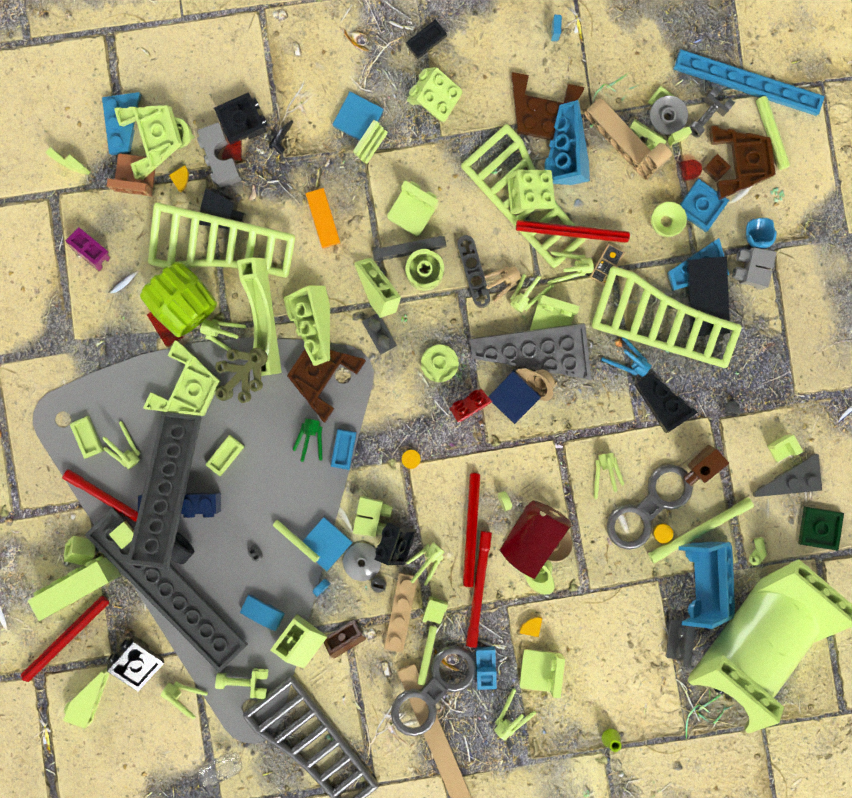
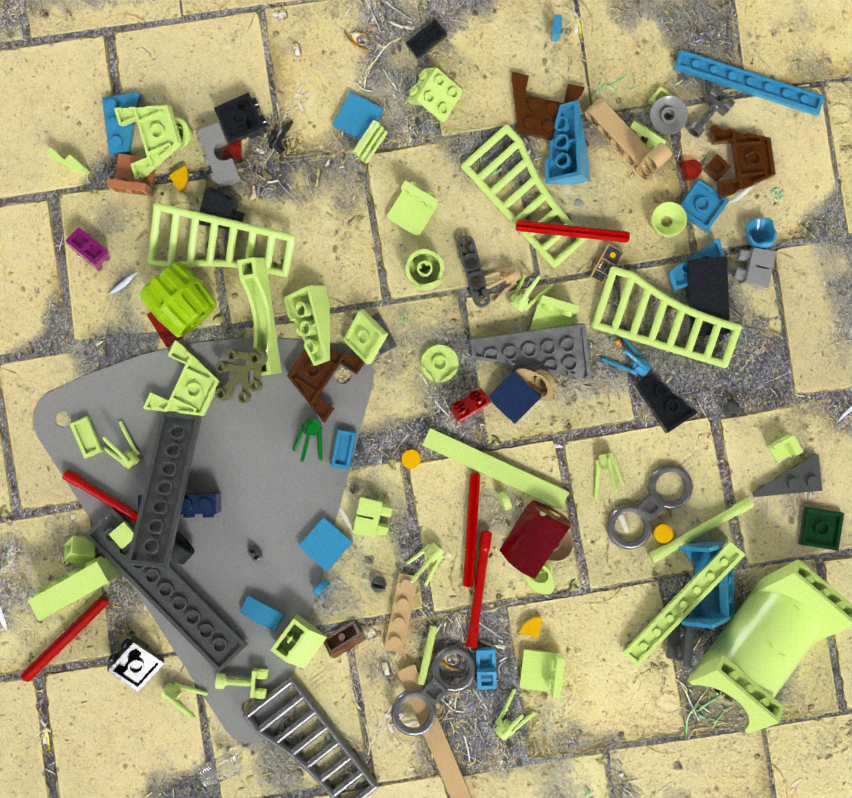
yellowish green slope [63,668,110,729] -> none
yellowish green plant [200,319,246,351] -> none
yellowish green tile [205,435,245,476] -> none
yellowish green bar [273,520,320,563] -> none
light orange tile [305,188,341,249] -> none
light grey dish [343,543,381,581] -> none
yellowish green slope [354,258,401,318] -> none
dark grey beam [372,236,447,261] -> none
black plate [374,522,417,565] -> none
yellowish green panel [422,596,448,624] -> none
yellowish green bracket [507,170,555,214] -> none
yellowish green plant [547,251,594,285] -> none
lime cone [602,729,621,752] -> none
yellowish green tile [667,126,692,146] -> none
reddish brown torso [683,445,729,486] -> none
yellowish green arm [749,537,767,566] -> none
yellowish green axle [756,96,790,170] -> none
none -> yellowish green tile [343,310,388,364]
none -> yellowish green tile [422,428,569,509]
none -> yellowish green plate [623,540,745,666]

